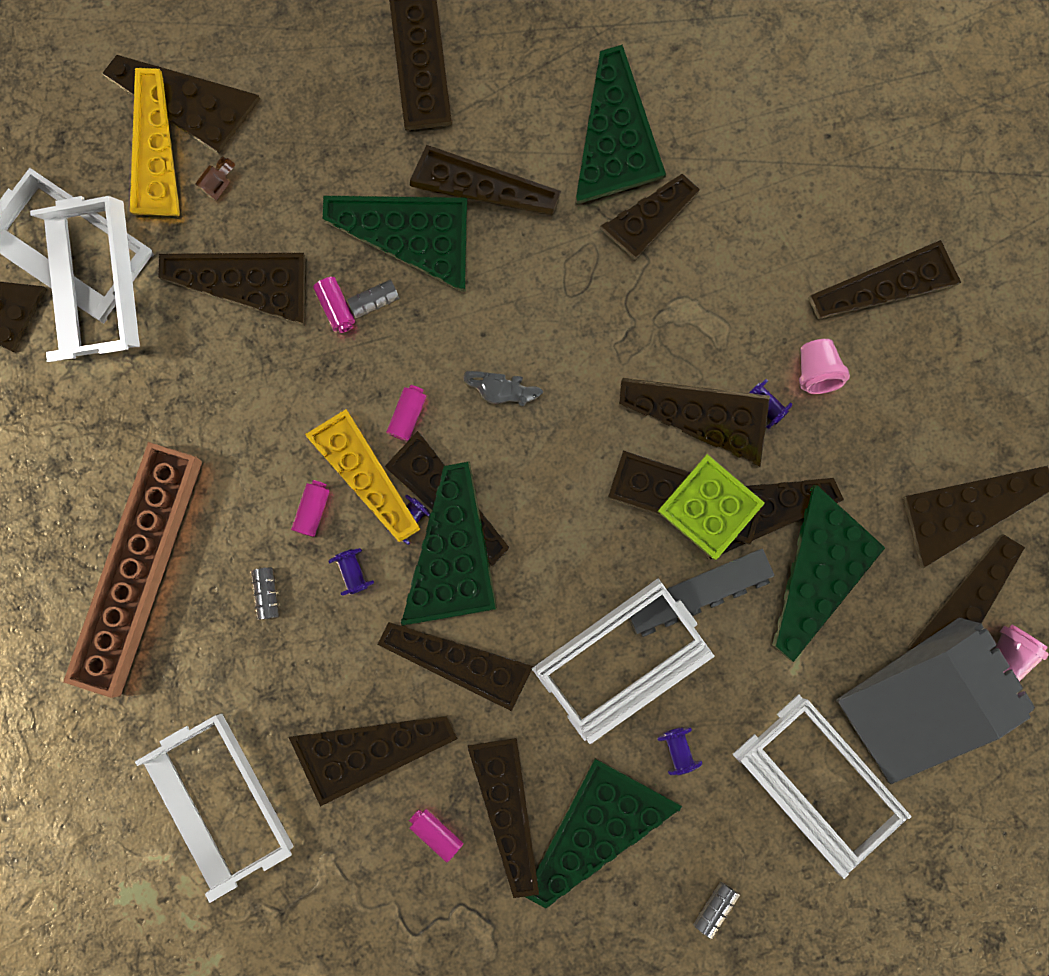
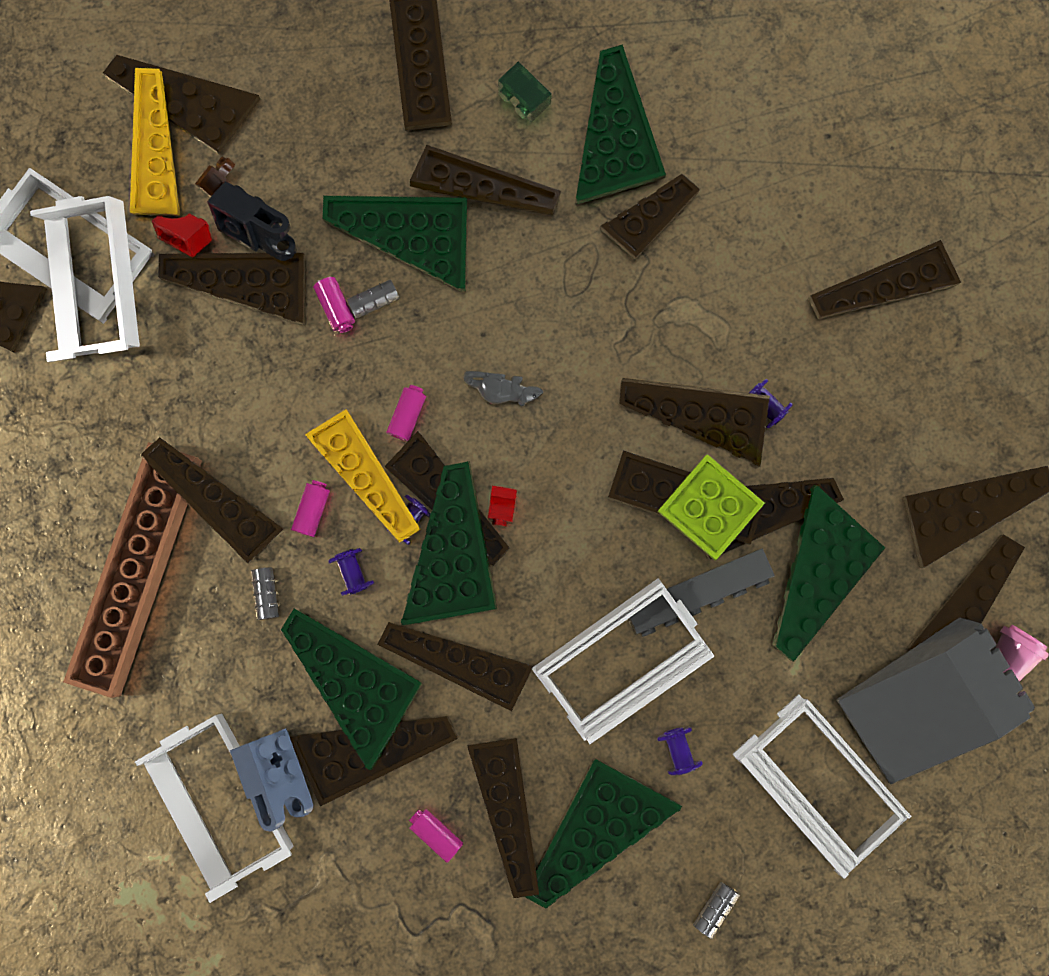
bright pink piece [799,339,850,394] -> none
none -> dark brown wing [140,437,283,564]
none -> red arch [152,213,212,257]
none -> black brick [207,181,297,261]
none -> sand blue brick [230,728,313,832]
none -> dark green wing [281,608,422,771]
none -> red arch [488,485,517,527]
none -> clear green brick [498,61,552,122]

